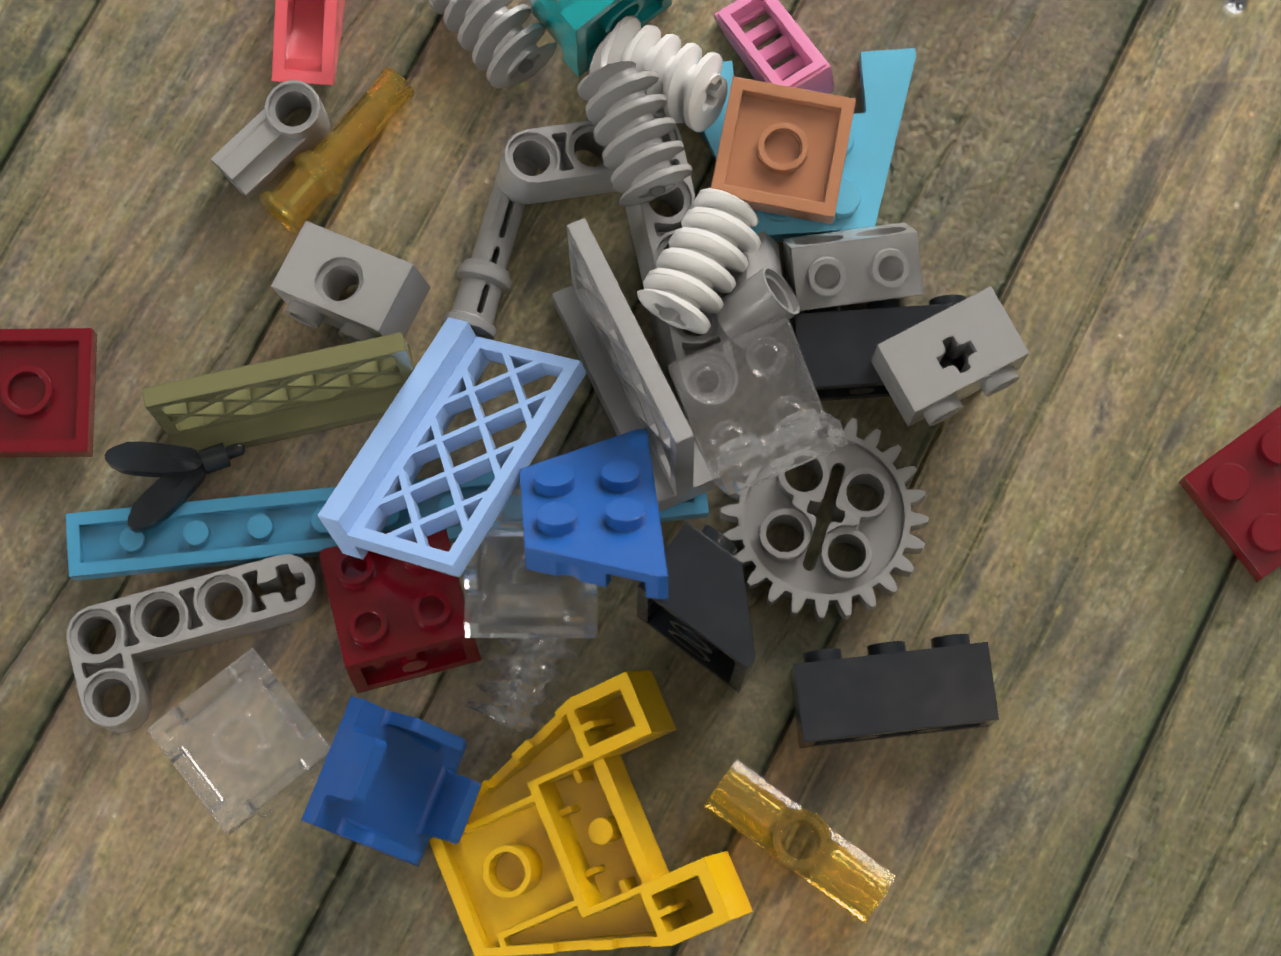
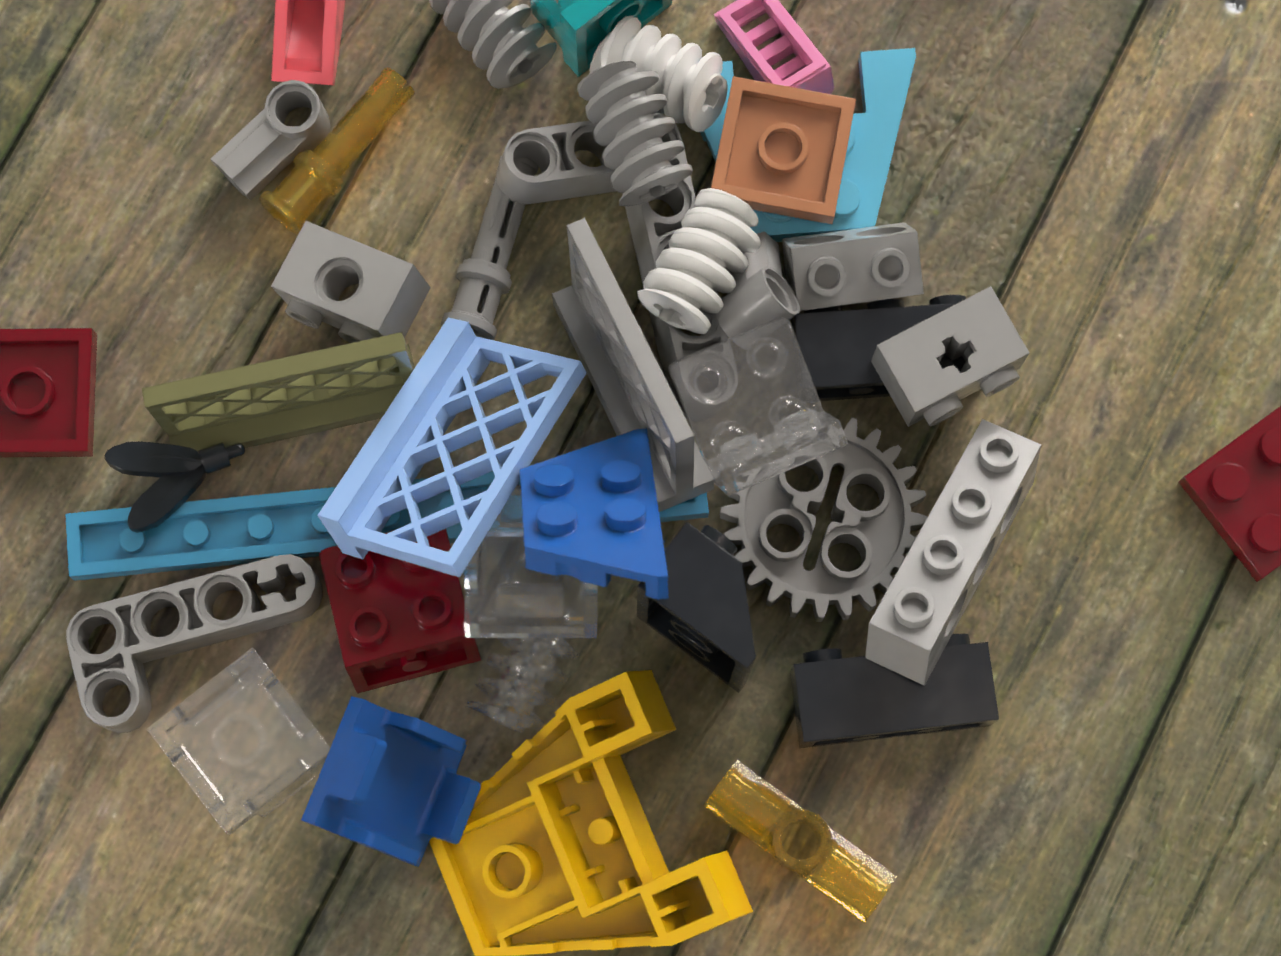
none -> light grey brick [865,419,1041,686]

